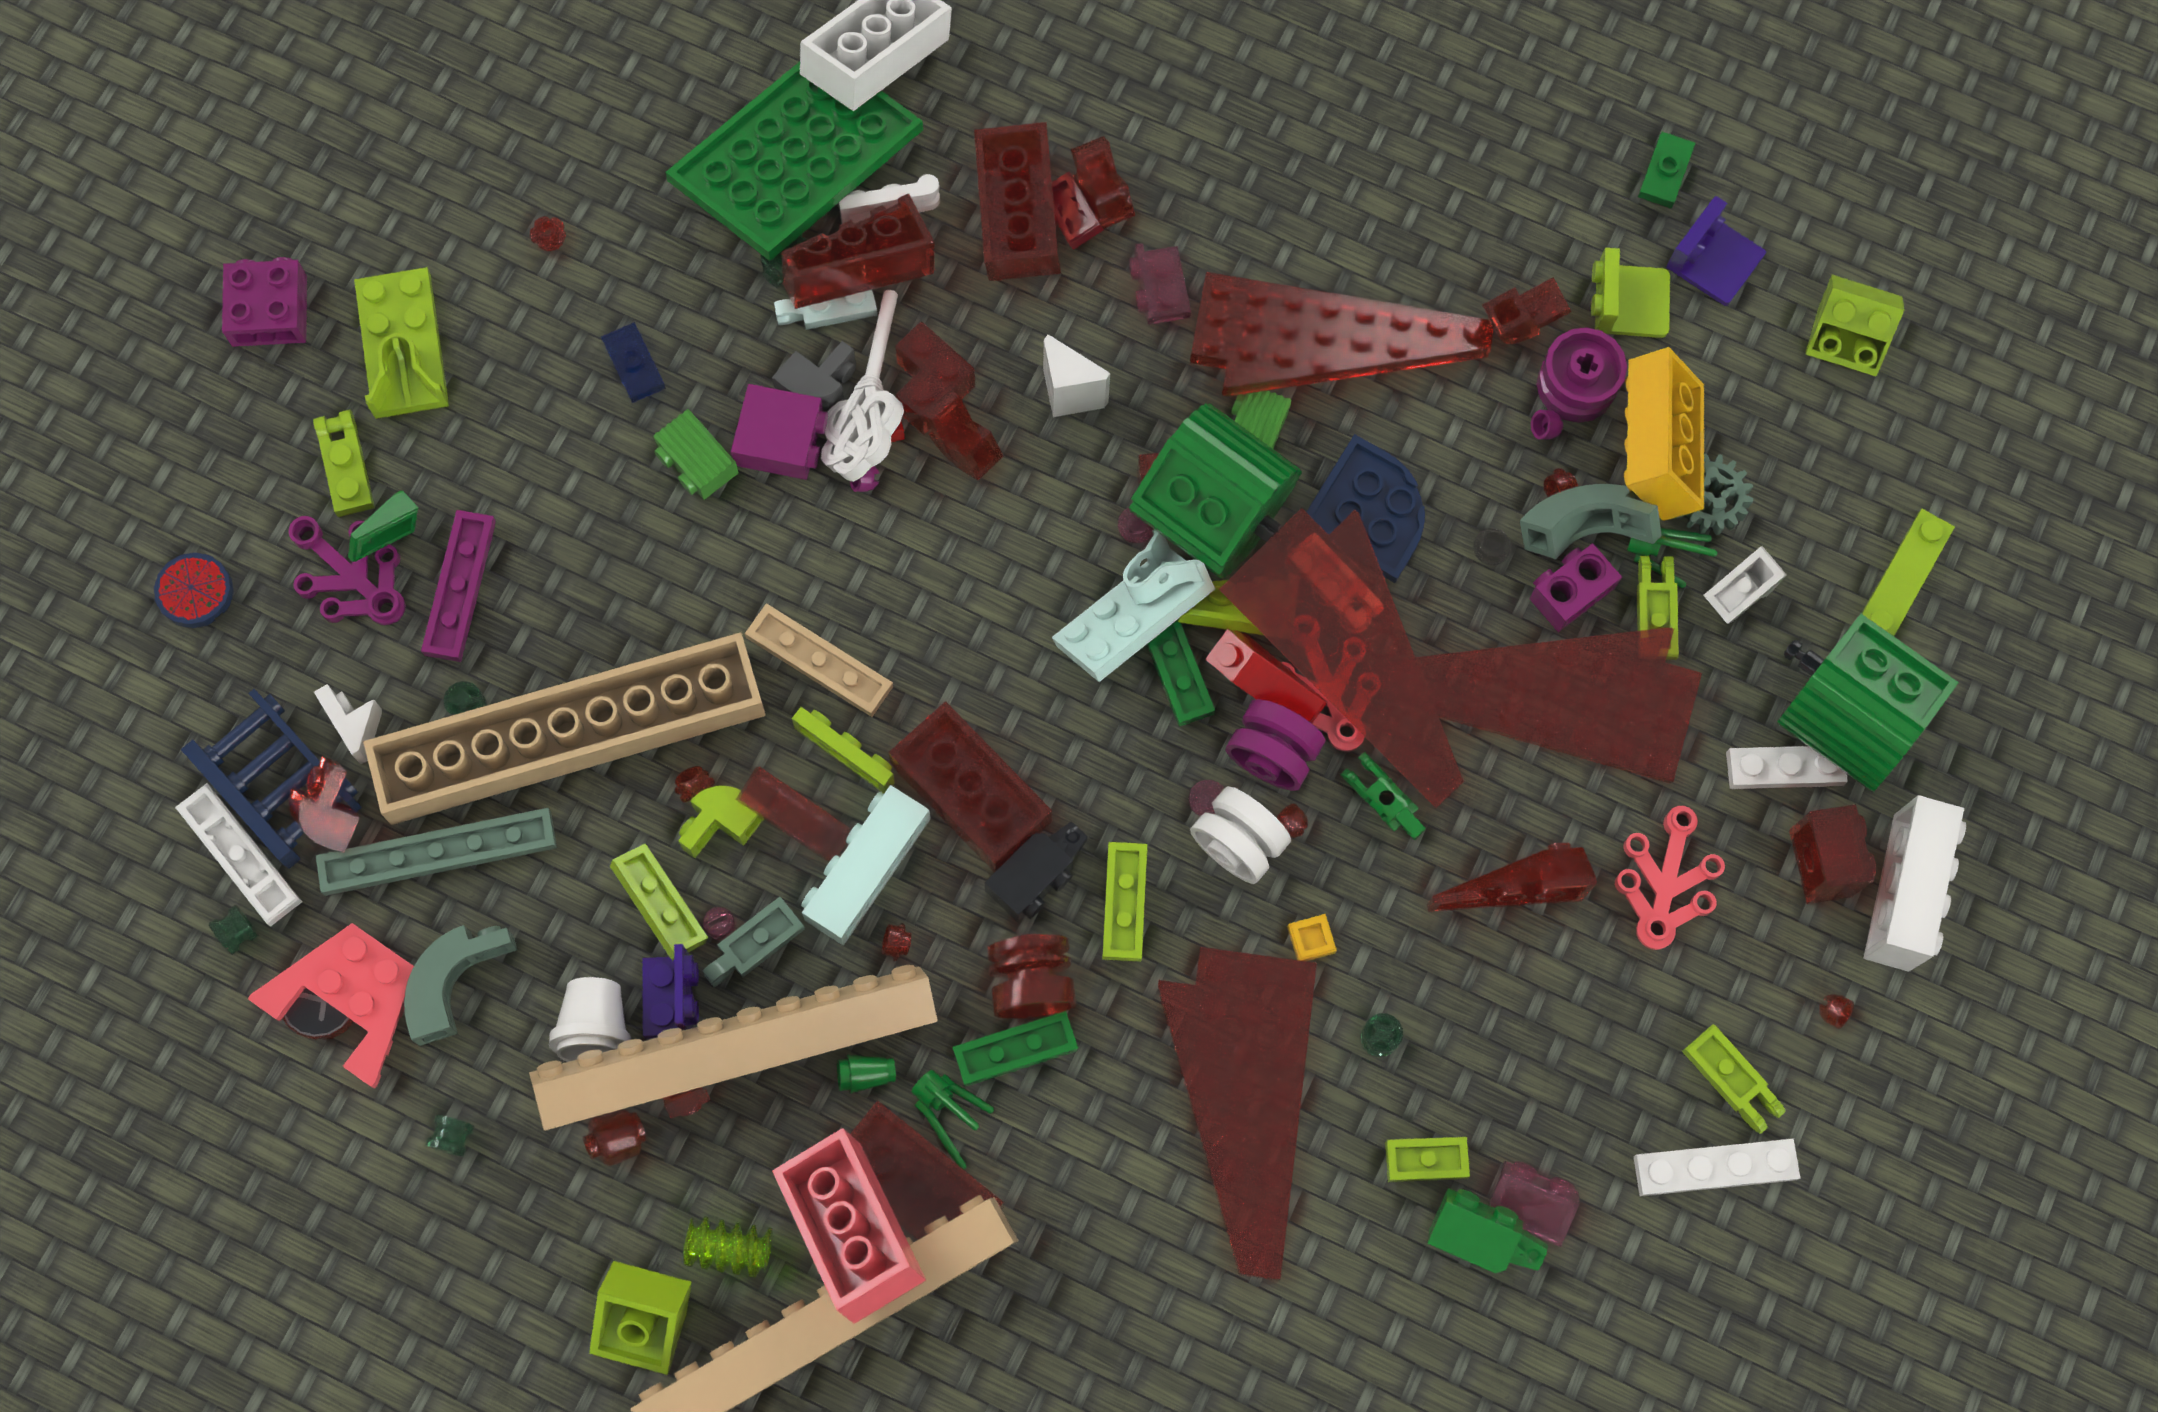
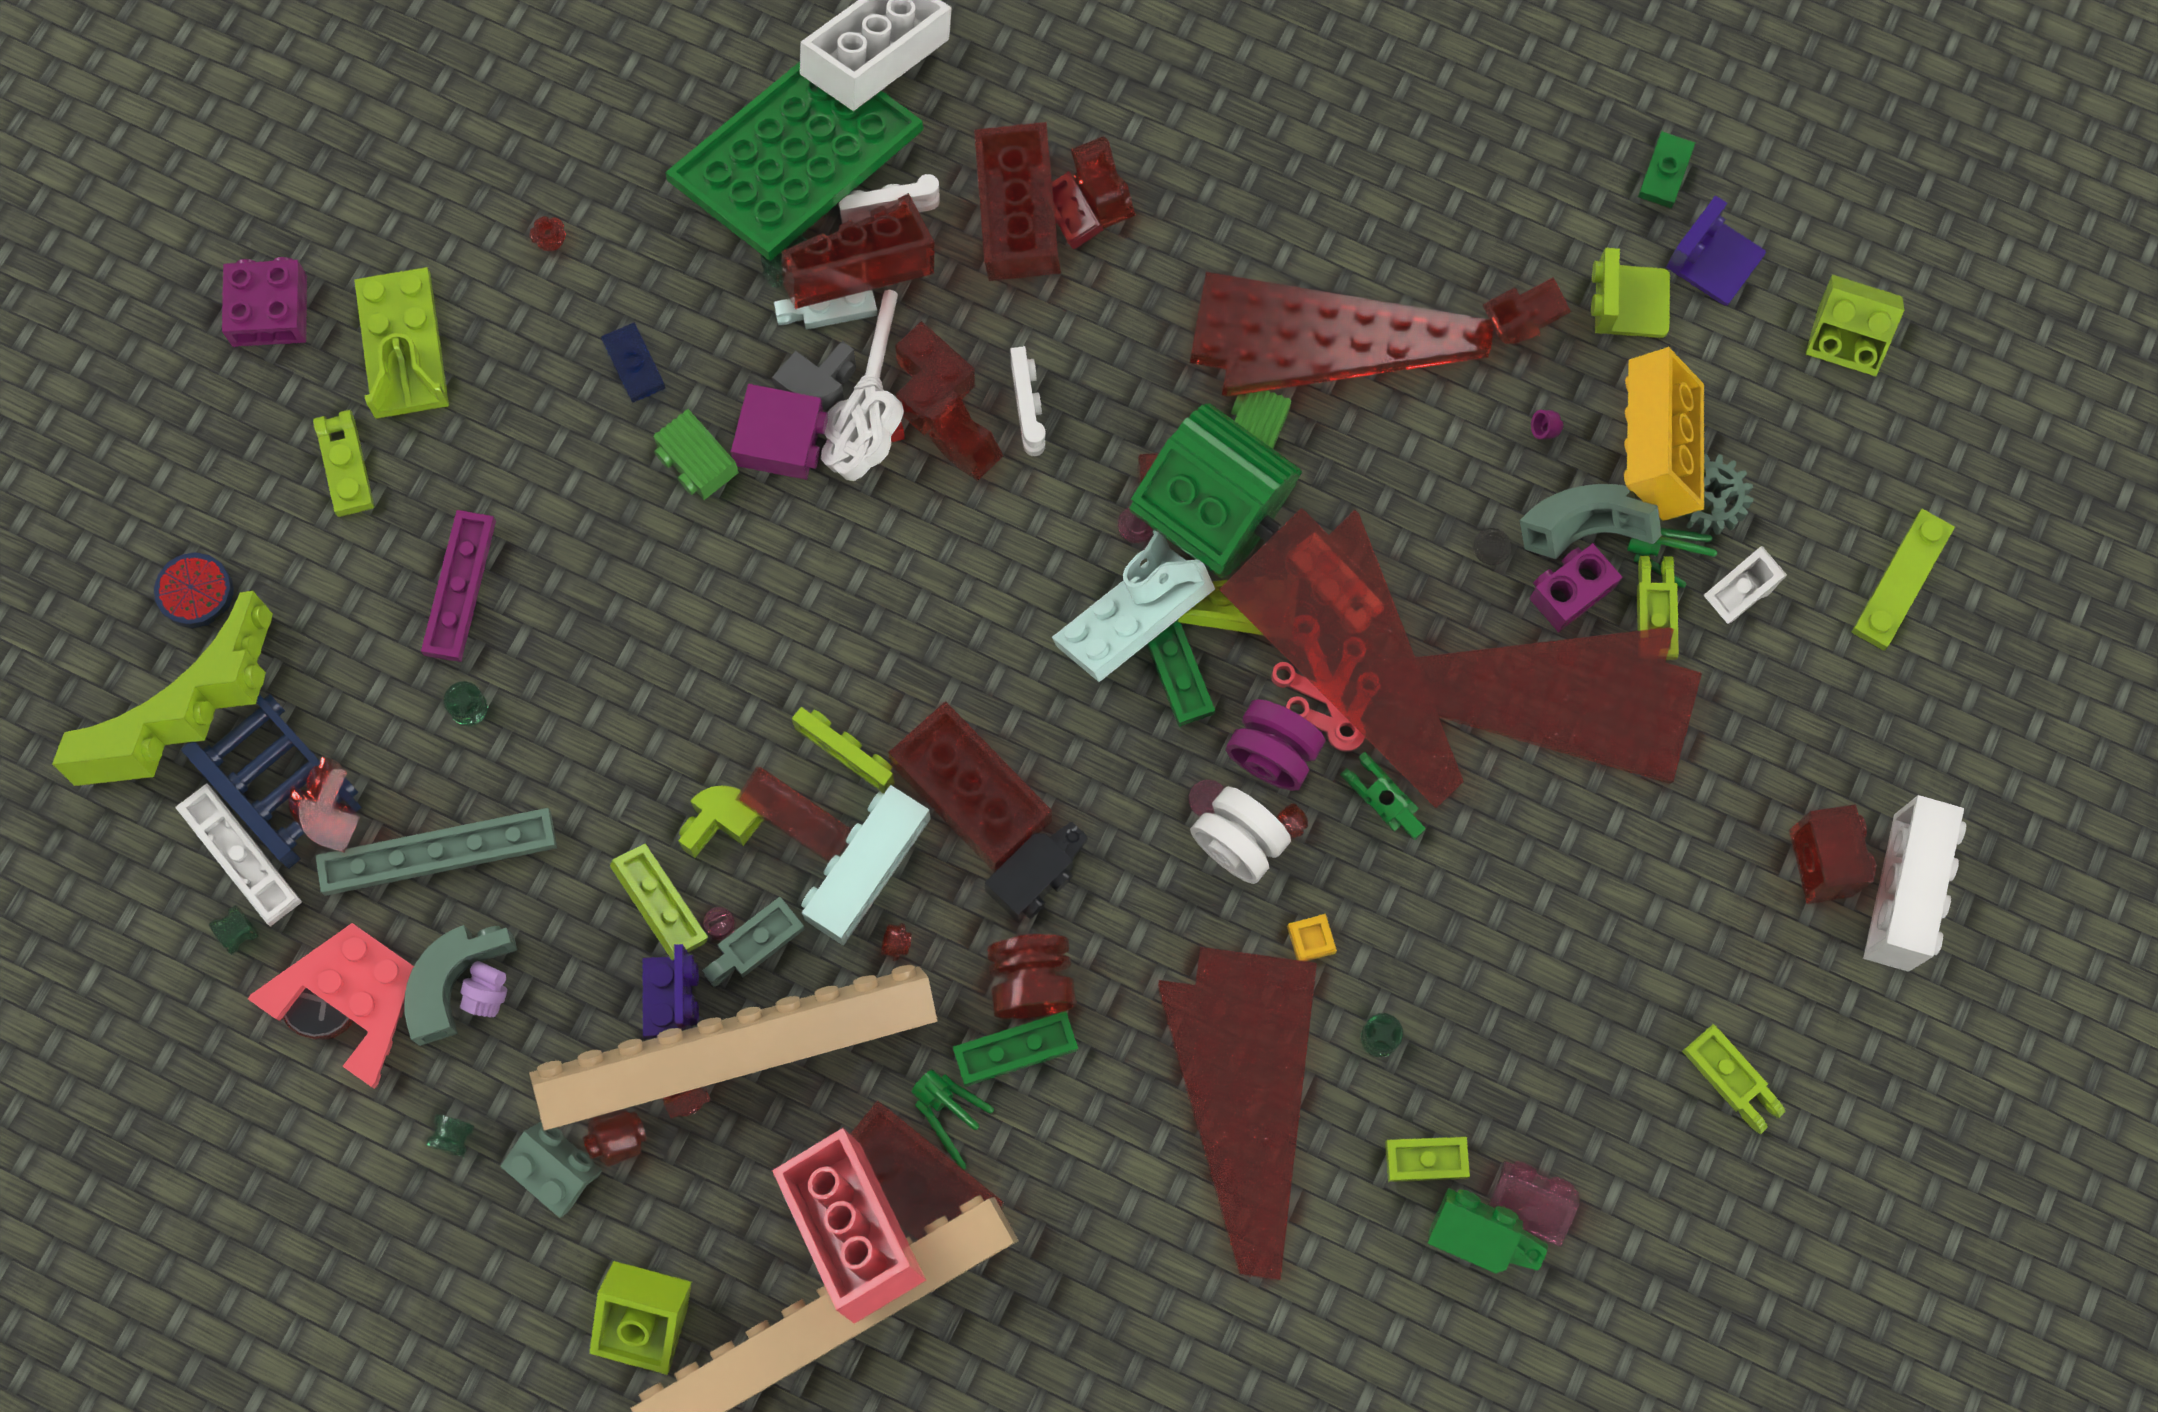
magenta plant [289,516,406,625] -> none
white slope [314,684,382,764] -> none
green slope [348,490,418,562] -> none
tan brick [363,632,766,825] -> none
white piece [549,977,631,1062] -> none
clear red plate [674,766,715,802] -> none
clear neon green piece [683,1216,773,1278] -> none
tan plate [745,603,893,717] -> none
green cone [836,1054,896,1094] -> none
magenta hinge [849,466,880,492] -> none
white slope [1043,334,1110,417] -> none
lime plate [1102,842,1147,962] -> none
clear pink bracket [1129,243,1191,325] -> none
red slope [1205,629,1328,723] -> none
dark blue plate [1298,434,1425,583] -> none
clear red wedge [1427,843,1597,912] -> none
magenta wheel [1536,327,1627,423] -> none
clear red plate [1544,468,1578,497] -> none
coral plant [1615,806,1725,950] -> none
white plate [1633,1139,1801,1196] -> none
white plate [1726,746,1848,789] -> none
green piece [1777,614,1959,792] -> none
clear red hinge [1819,994,1854,1029] -> none
none -> lime arch [52,591,273,786]
none -> lavender piece [460,961,507,1017]
none -> sand green bracket [500,1122,602,1218]
none -> white plate [1010,346,1046,456]

